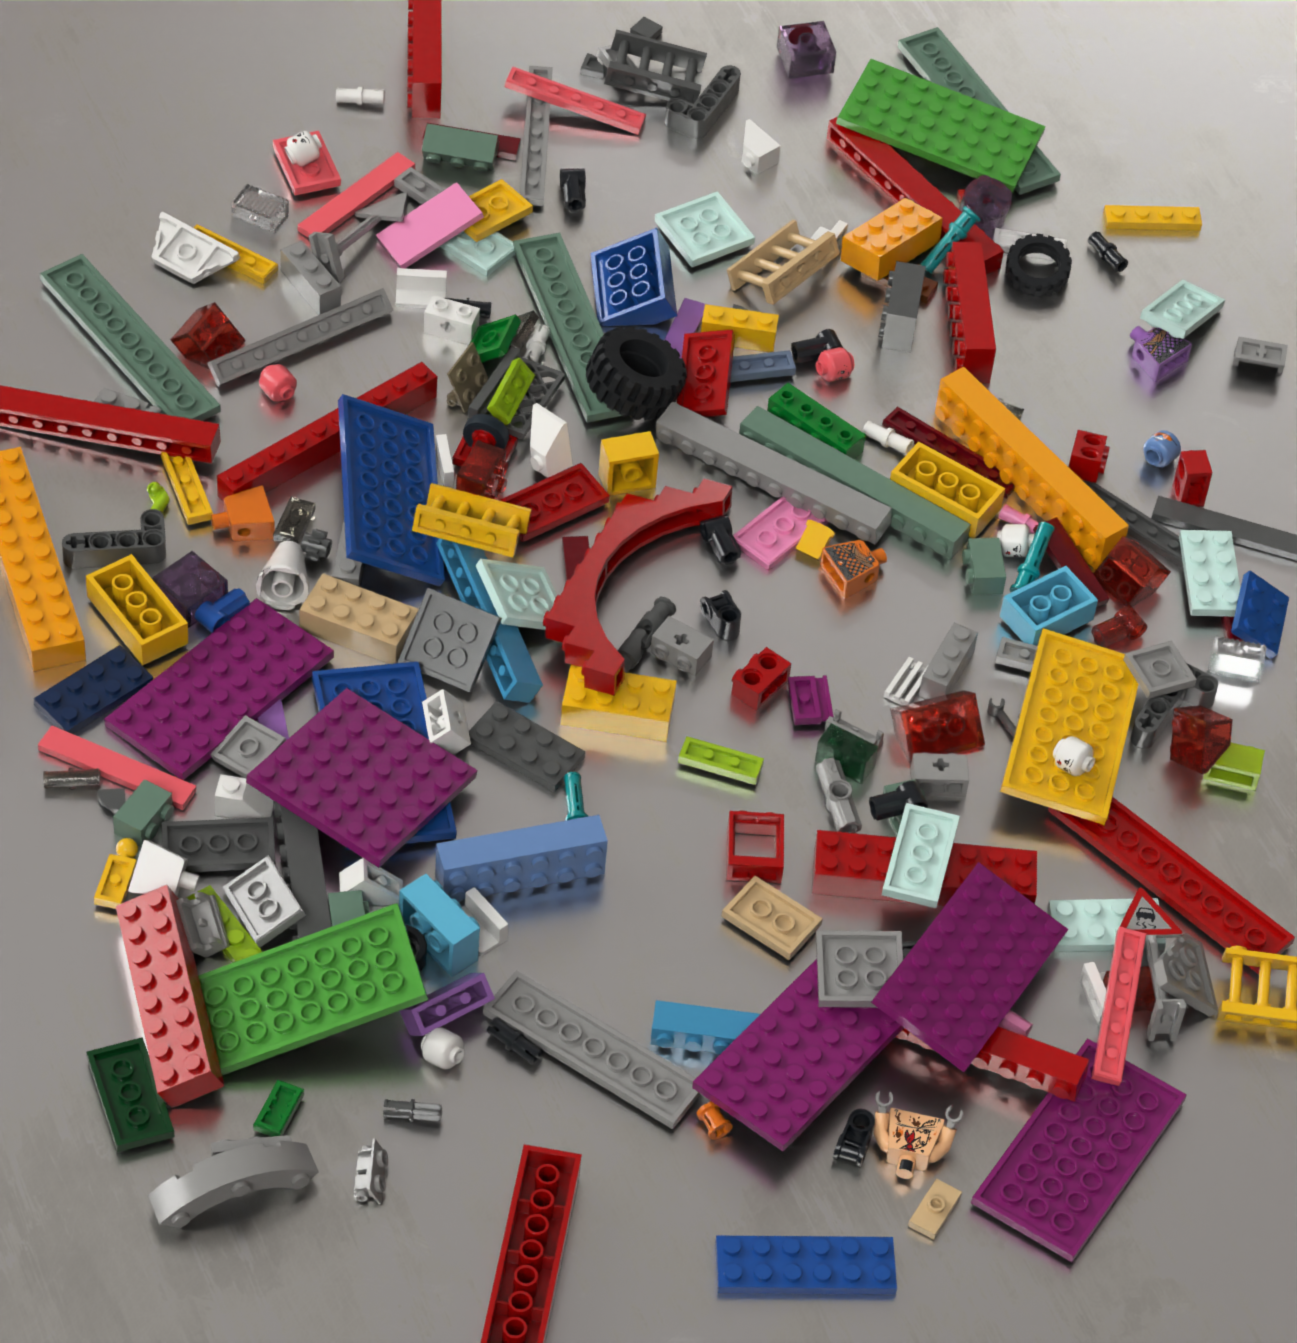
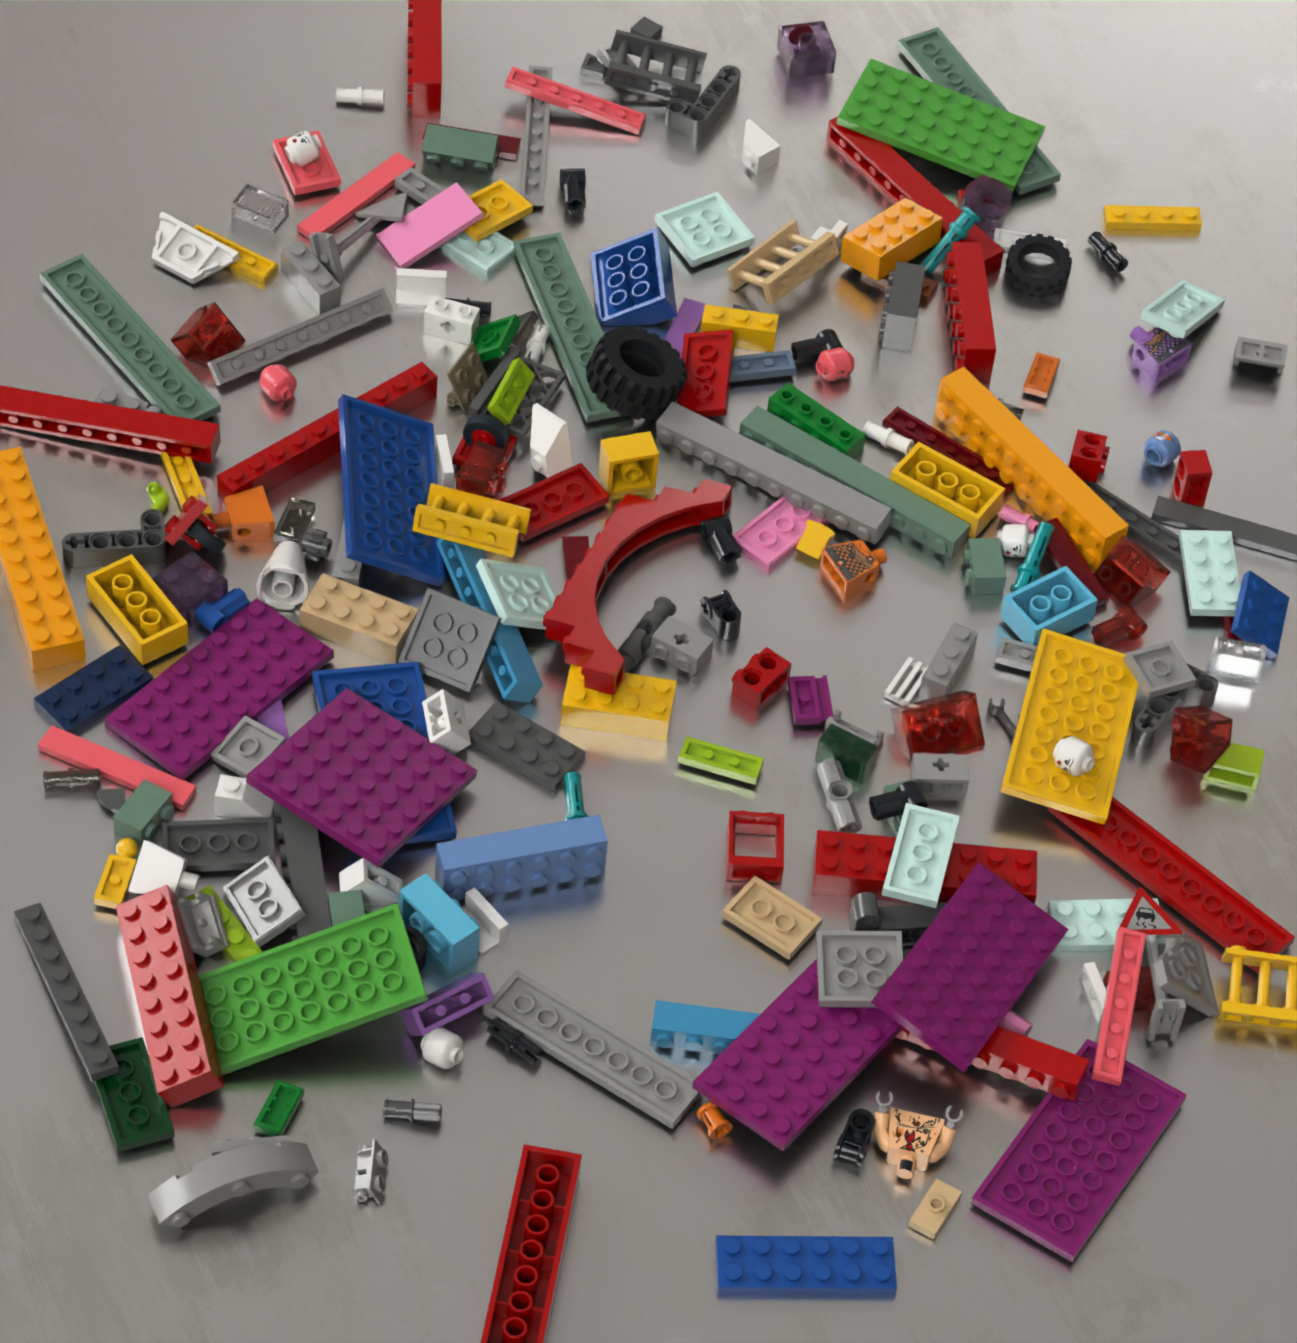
none -> dark grey plate [14,902,119,1082]
none -> red plate [164,493,226,555]
none -> dark grey beam [849,892,947,943]
none -> orange plate [1022,352,1060,398]

